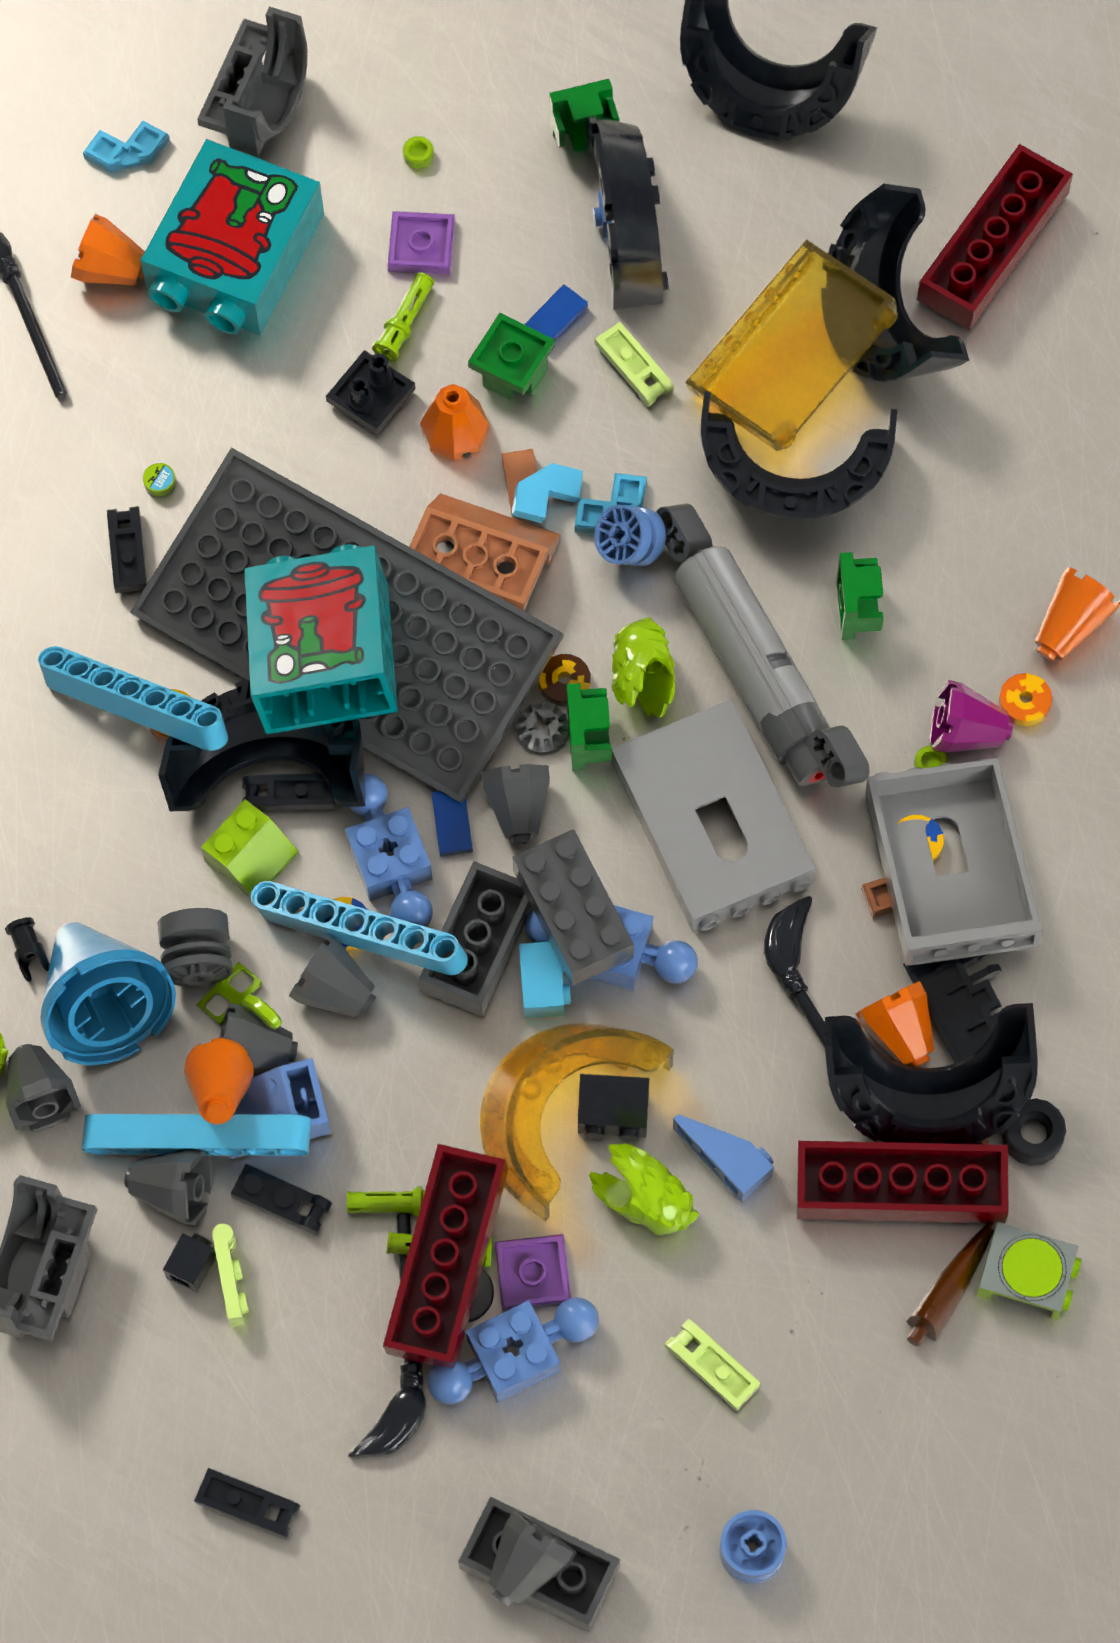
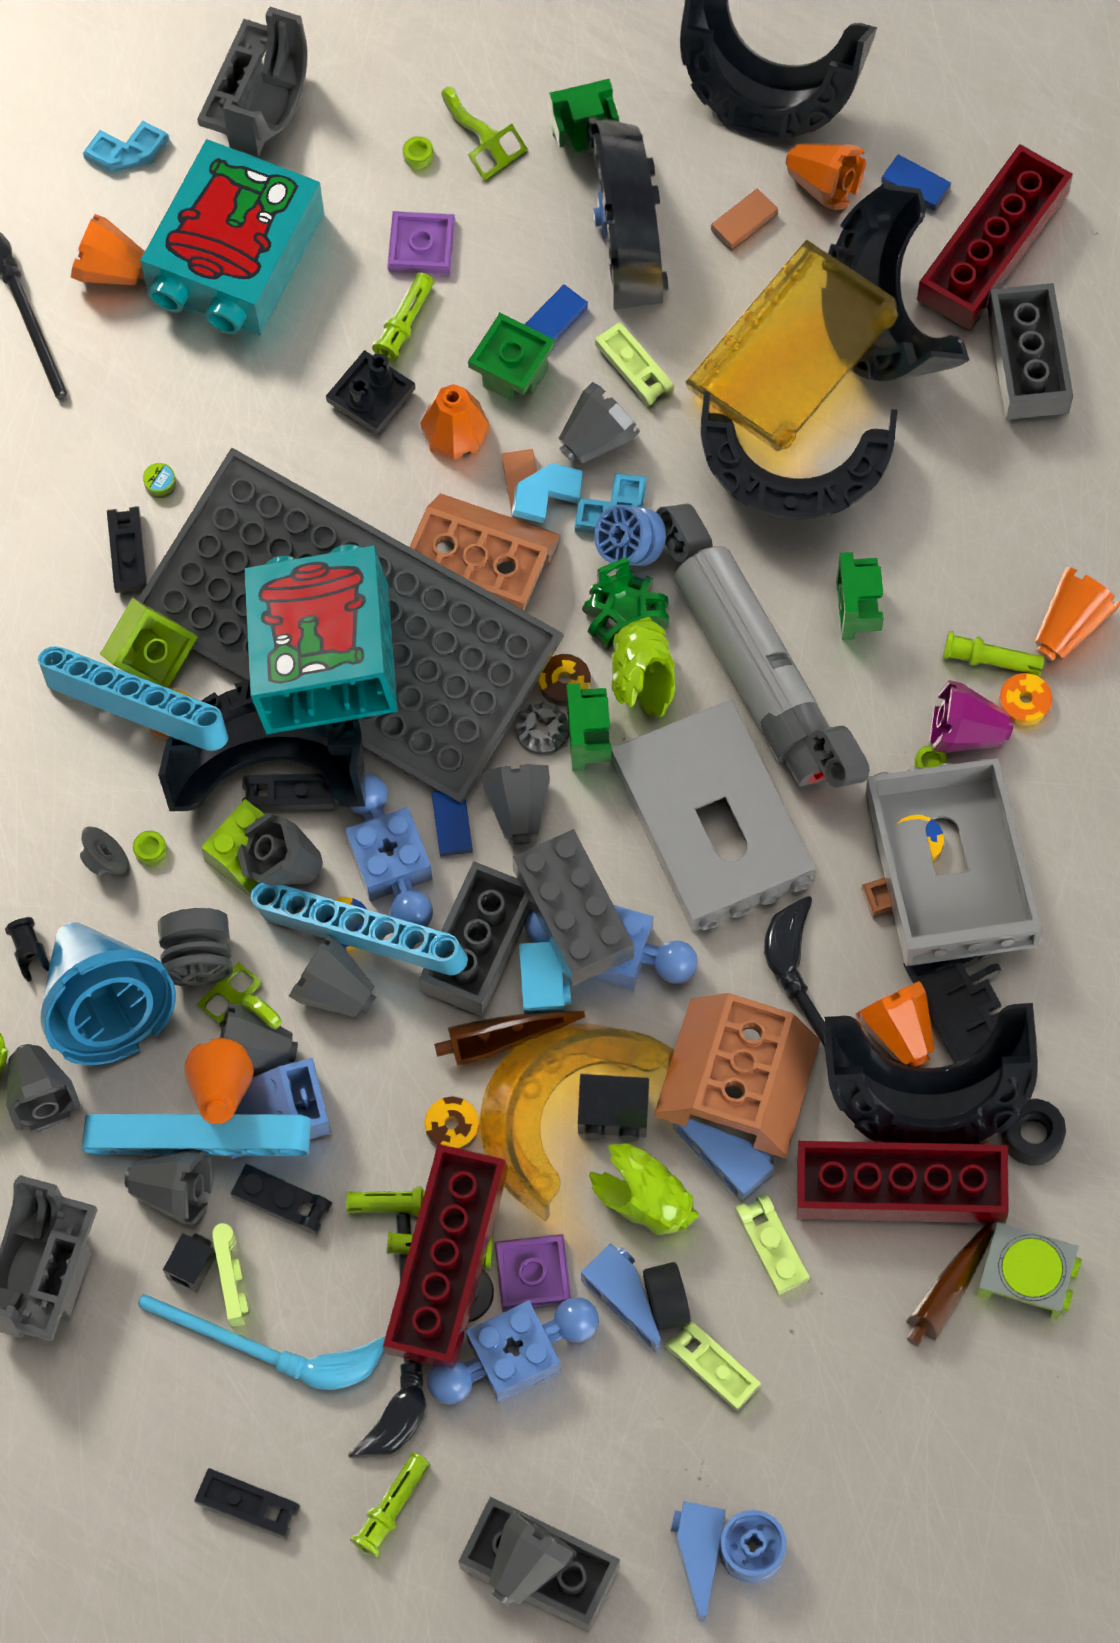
none -> dark grey piece [80,826,129,875]
none -> lime slope [100,598,198,688]
none -> lime tile [133,831,167,866]
none -> medium azure piece [138,1294,385,1390]
none -> dark grey cone [238,813,323,886]
none -> lime pin [350,1452,431,1557]
none -> yellow piece [424,1096,479,1150]
none -> reddish brown piece [434,1011,585,1065]
none -> lime piece [441,86,528,181]
none -> dark grey cone [558,382,640,464]
none -> medium blue slope [581,1243,661,1353]
none -> green piece [582,557,669,649]
none -> black tyre [643,1262,691,1330]
none -> nougat slope [653,993,820,1159]
none -> medium blue slope [671,1501,726,1622]
none -> nougat tile [711,188,778,250]
none -> yellowish green plate [735,1193,810,1295]
none -> orange cone [786,143,866,210]
none -> blue tile [881,154,951,211]
none -> lime pin [942,631,1045,677]
none -> dark grey brick [987,283,1073,420]

